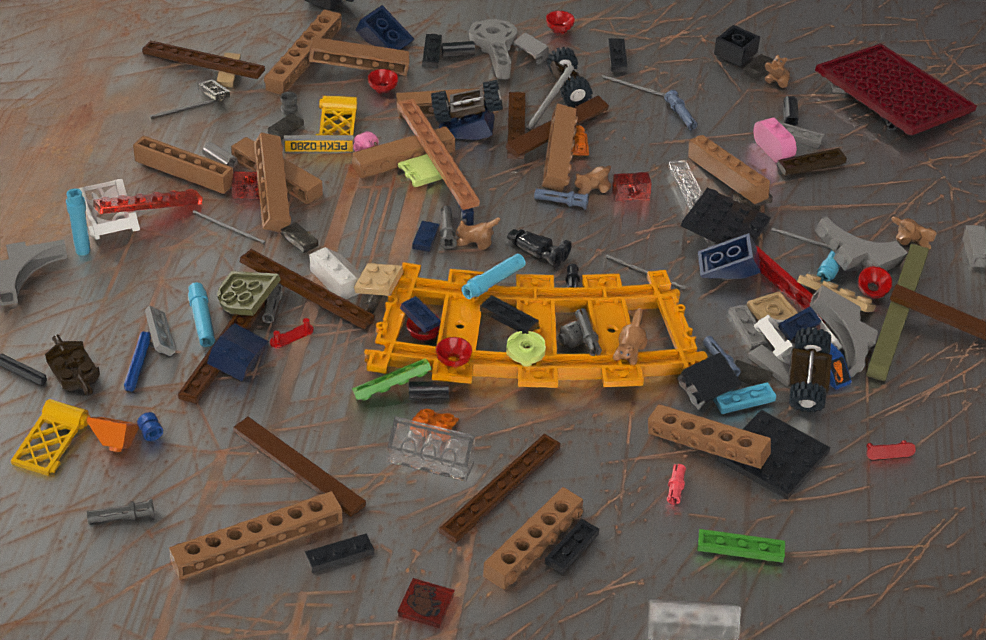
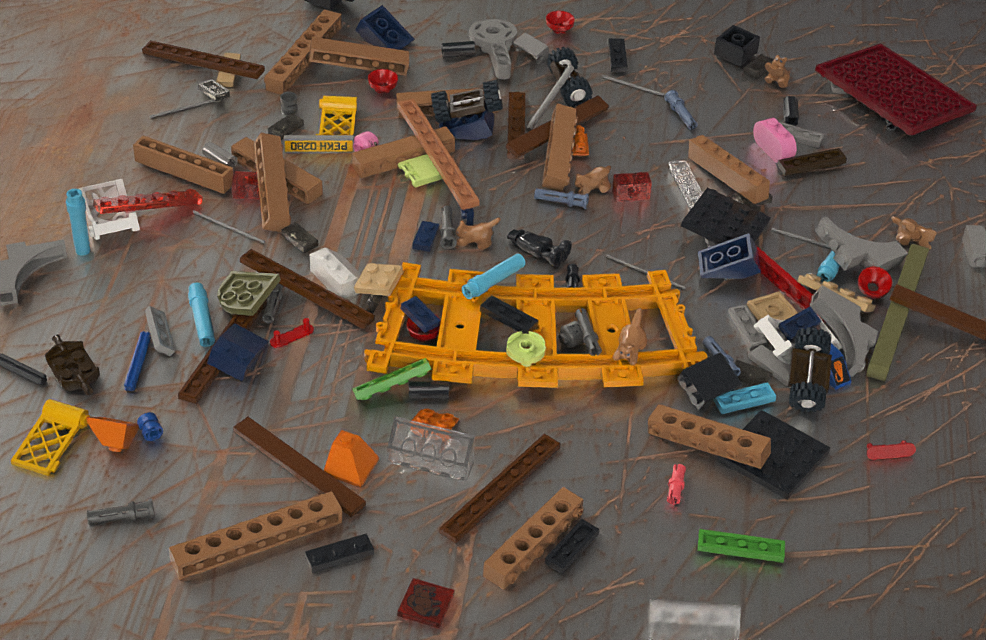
black plate [422,34,442,68] -> none
red piece [436,337,472,368] -> none
none -> orange slope [324,430,379,488]

